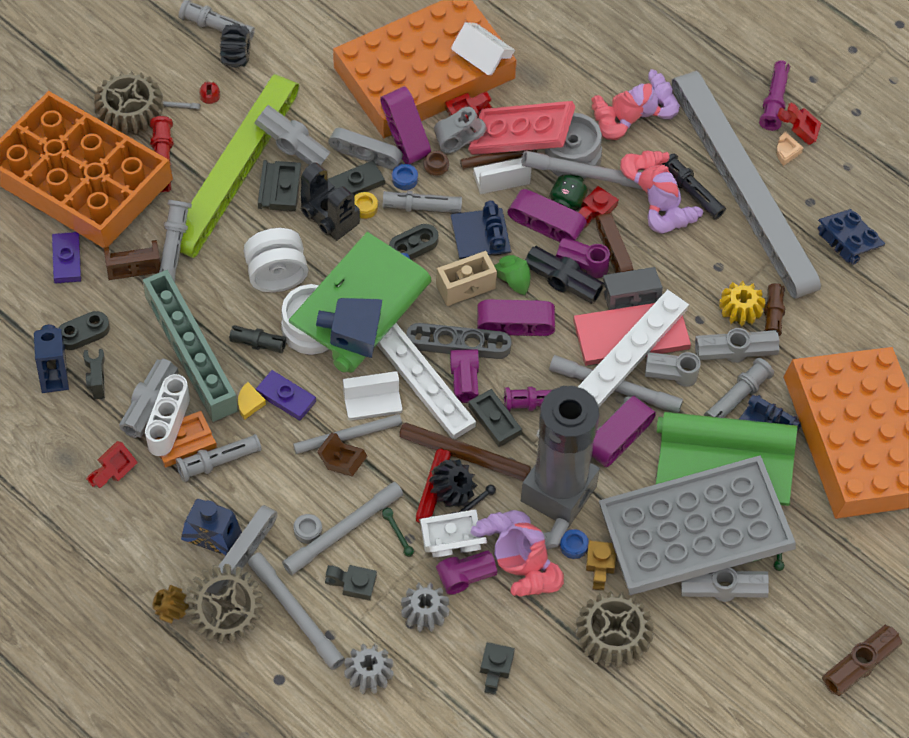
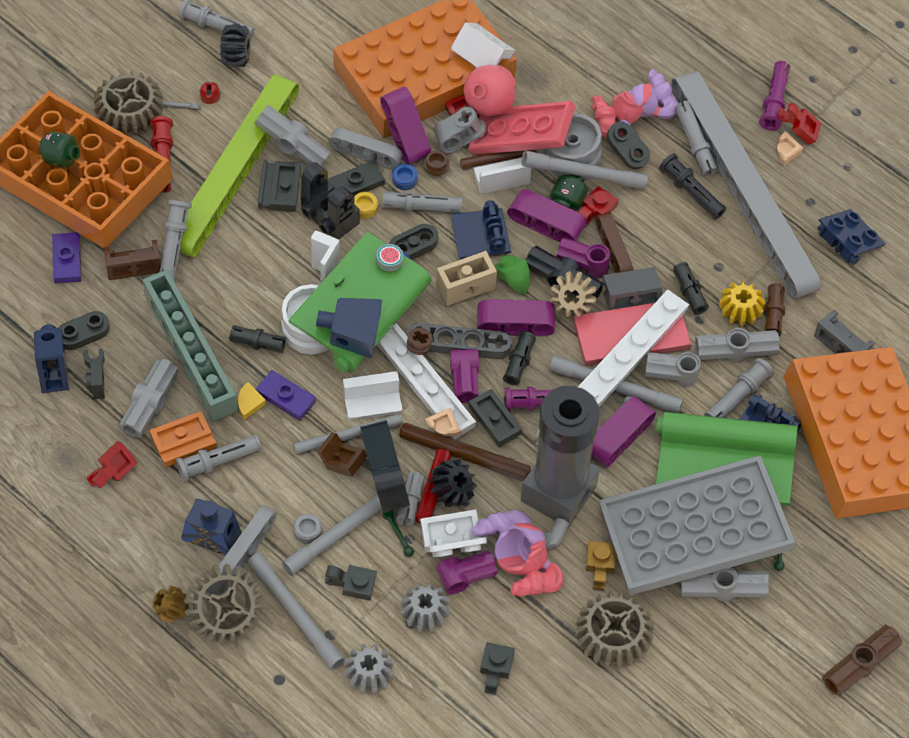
white beam [145,374,190,456] -> none
white wheel [244,228,308,293] -> none
black hinge [451,484,496,514] -> none
blue tile [560,529,589,559] -> none
hair [620,151,704,234] -> none
none -> dark green head [39,131,80,168]
none -> white panel [311,230,340,283]
none -> black beam [360,419,410,513]
none -> tile [376,244,404,272]
none -> light grey axle [396,471,424,526]
none -> reddish brown bush [406,327,433,355]
none -> light nougat tile [425,408,462,437]
none -> coral cylinder [464,64,516,116]
none -> pearl dark grey pin [503,331,536,386]
none -> tan gear [551,271,597,317]
none -> pearl dark grey plate [606,122,650,169]
none -> pearl dark grey pin [672,262,709,315]
none -> light grey pin [674,101,718,176]
none -> dark grey hinge [814,310,875,354]

